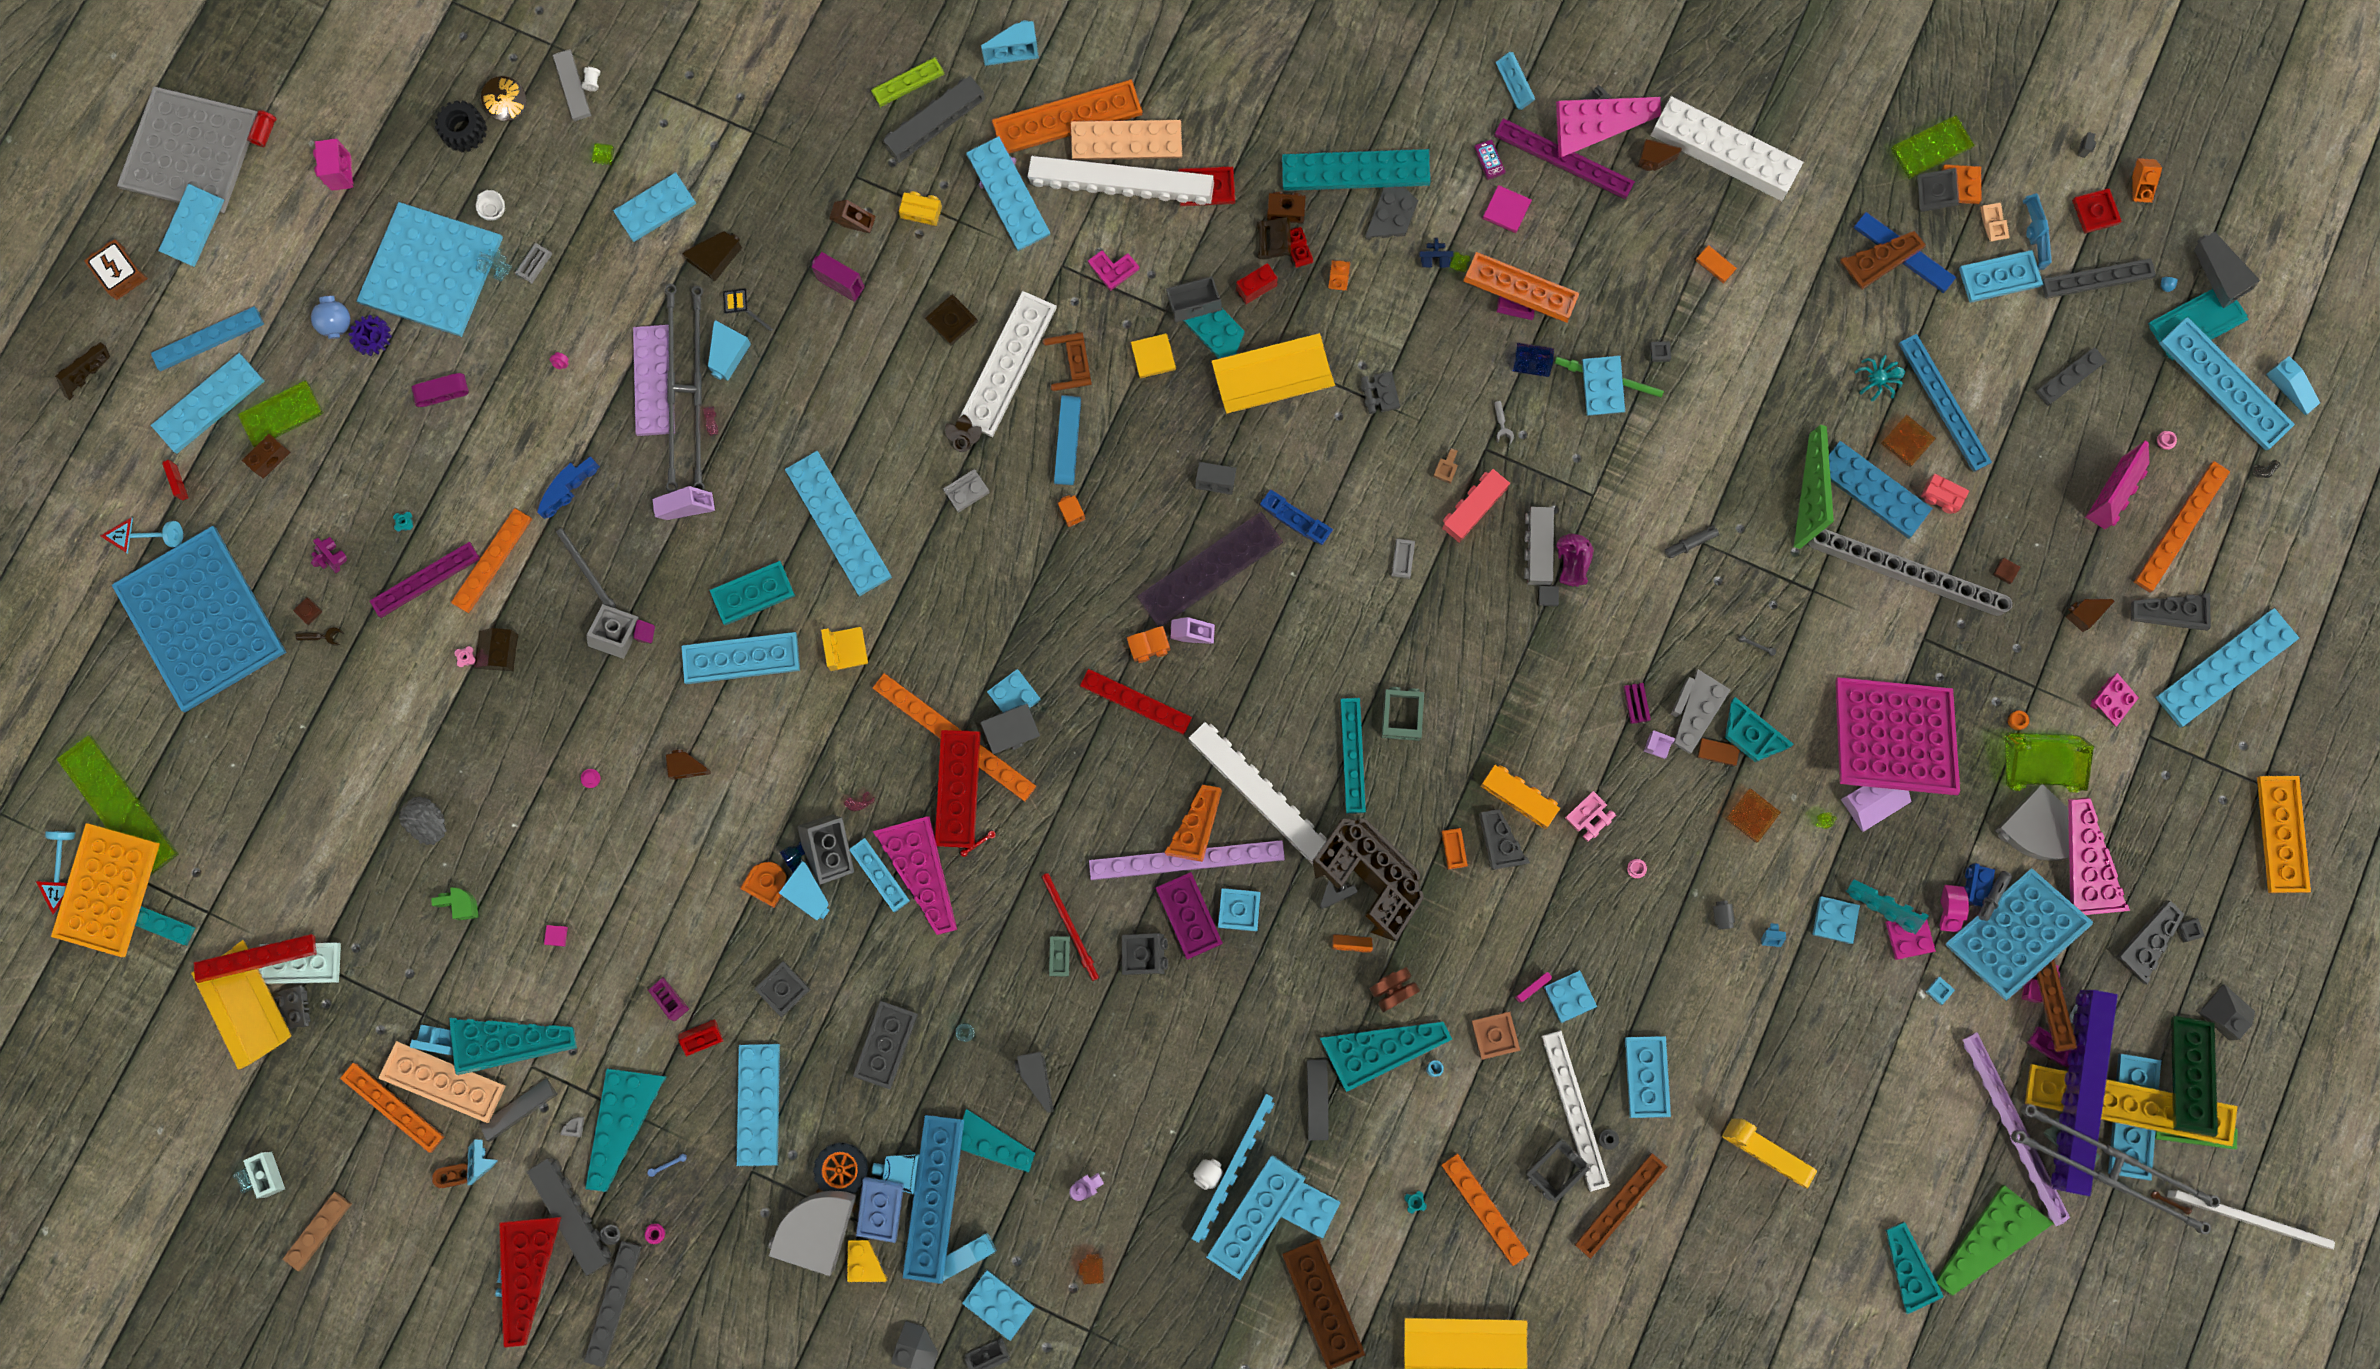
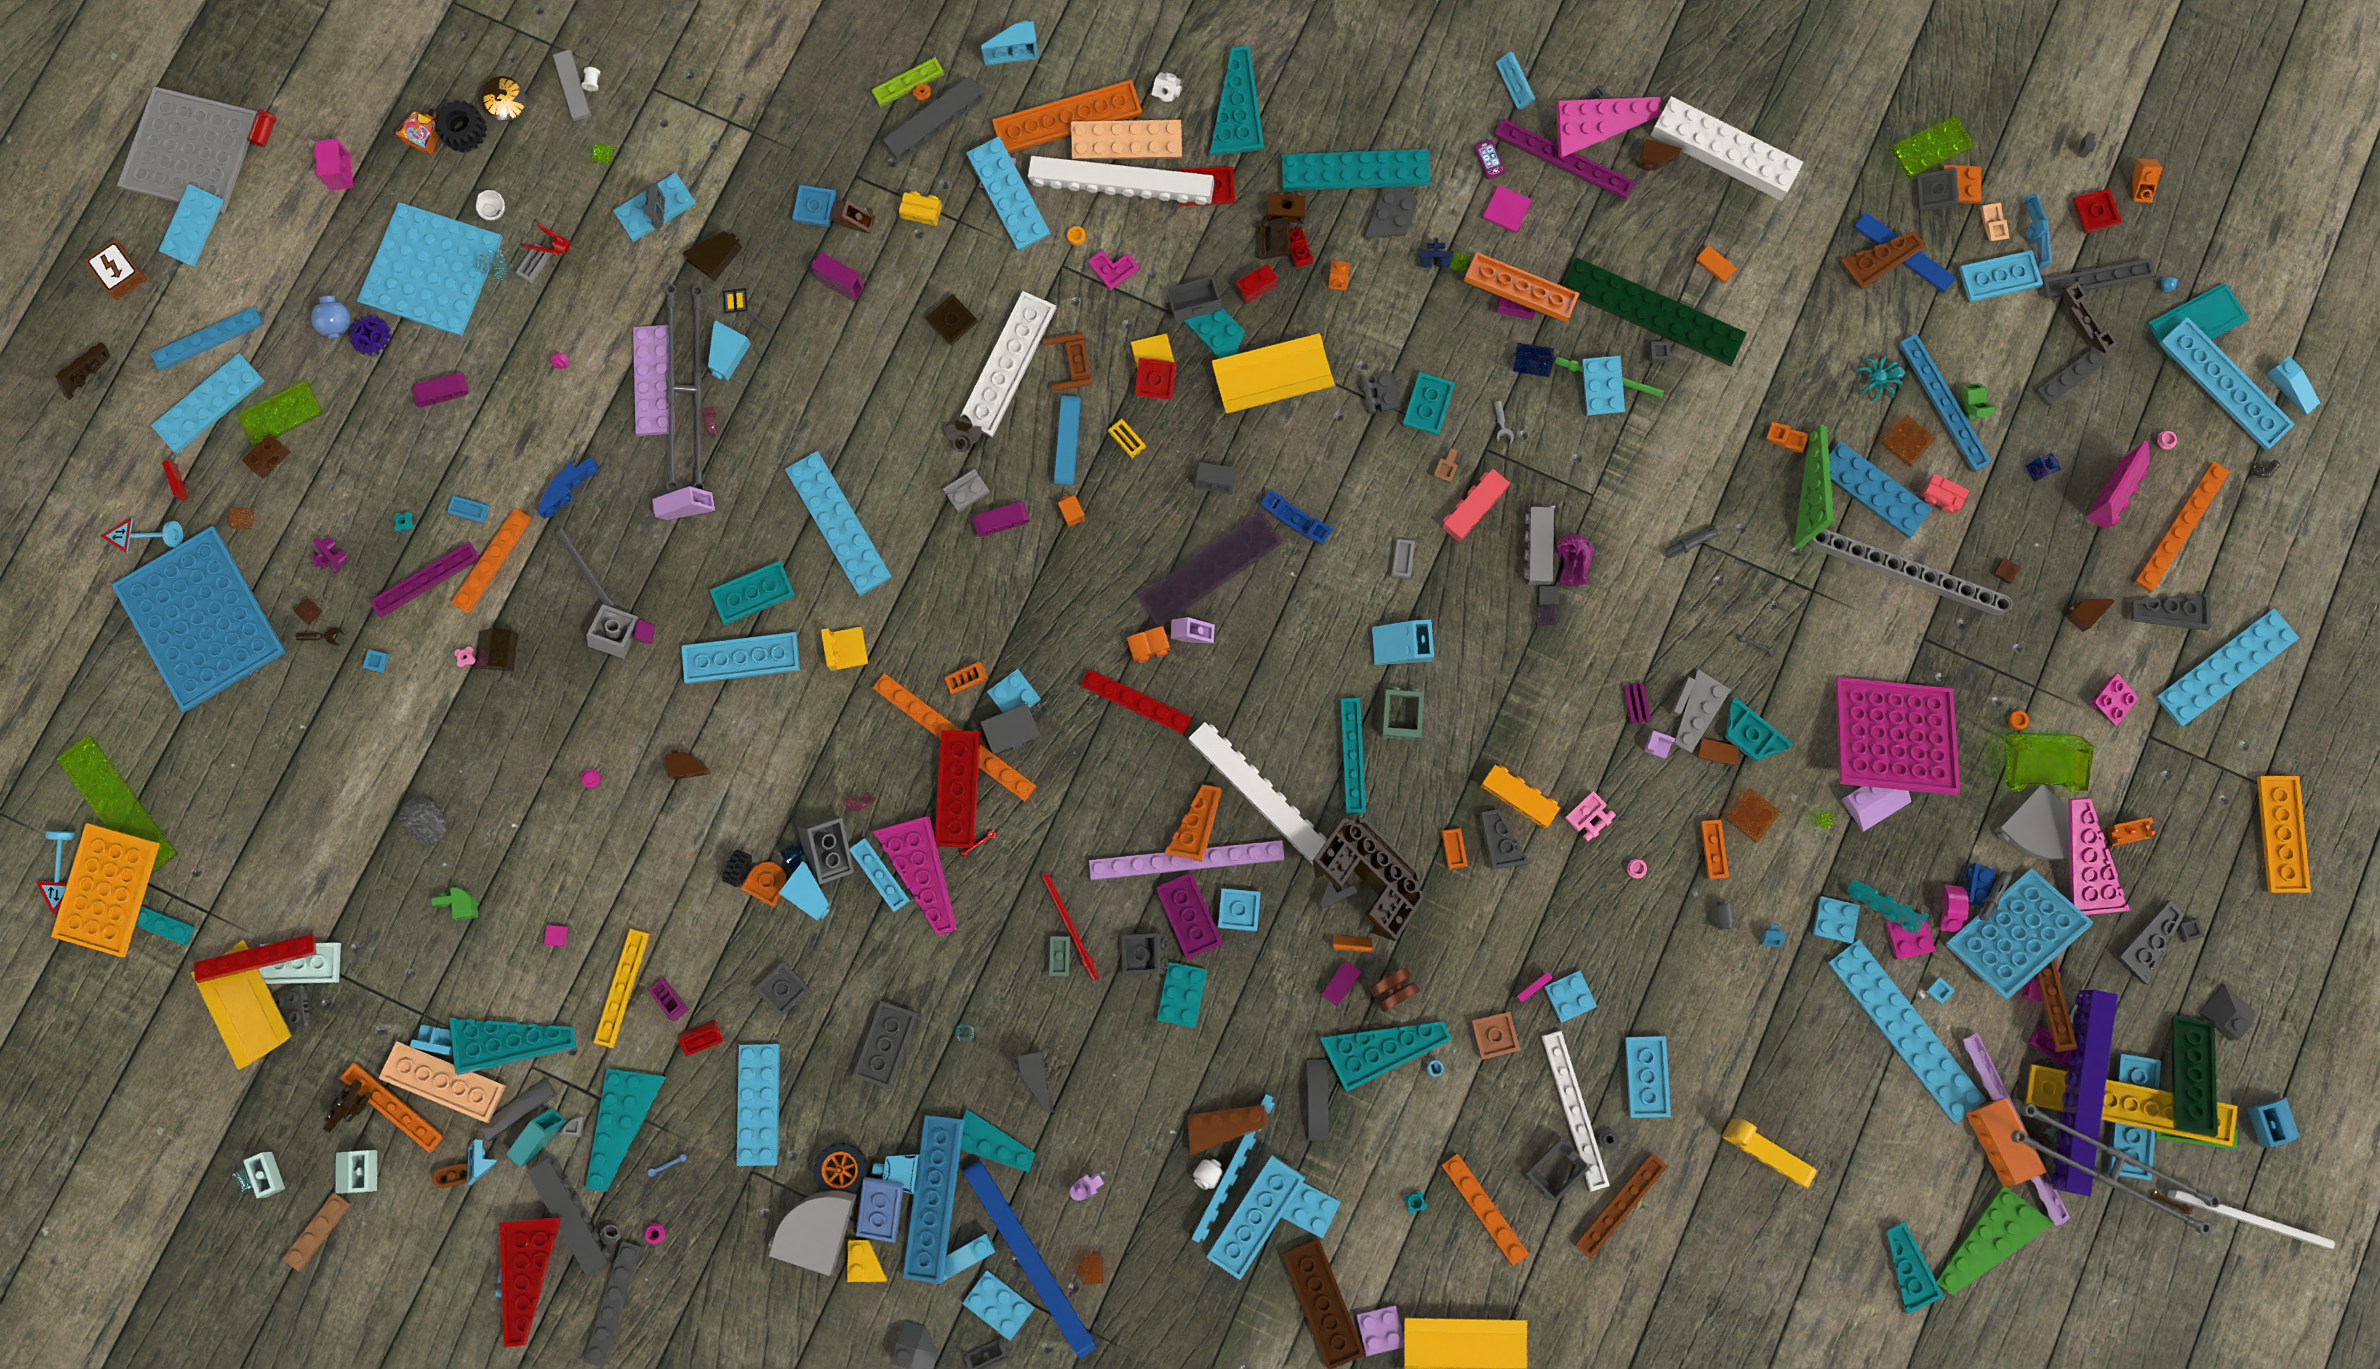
dark grey slope [2194,232,2260,308] -> none
none -> clear orange slope [228,507,254,529]
none -> dark brown plate [323,1079,372,1133]
none -> light aqua slope [336,1150,377,1193]
none -> dark azure plate [362,649,389,673]
none -> torso [395,108,439,156]
none -> dark azure tile [446,495,490,524]
none -> teal slope [506,1108,567,1167]
none -> red plant [522,223,571,256]
none -> yellow tile [593,929,650,1048]
none -> dark grey plate [644,183,666,229]
none -> black tyre [722,849,752,887]
none -> dark azure plate [792,185,837,227]
none -> orange plate [913,83,931,101]
none -> orange slope [944,662,989,695]
none -> blue beam [963,1159,1097,1359]
none -> magenta beam [972,502,1030,537]
none -> light orange tile [1067,226,1086,246]
none -> yellow tile [1108,419,1146,459]
none -> red plate [1134,358,1176,400]
none -> white brick [1151,72,1182,102]
none -> teal plate [1157,962,1207,1028]
none -> dark orange wing [1188,1105,1268,1156]
none -> teal wing [1210,46,1264,156]
none -> magenta slope [1322,961,1361,1007]
none -> lavender plate [1356,1305,1404,1356]
none -> medium azure slope [1372,620,1434,665]
none -> teal plate [1403,372,1455,436]
none -> clear purple tile [1536,604,1557,626]
none -> dark green plate [1563,257,1747,367]
none -> orange plate [1700,820,1729,880]
none -> orange slope [1766,422,1809,454]
none -> medium azure plate [1827,939,1986,1124]
none -> bright green brick [1961,383,1995,419]
none -> orange slope [1966,1097,2046,1187]
none -> clear blue bracket [2026,453,2061,482]
none -> dark brown slope [2064,282,2118,353]
none -> orange hinge [2106,817,2155,847]
none -> dark azure slope [2247,1098,2300,1147]

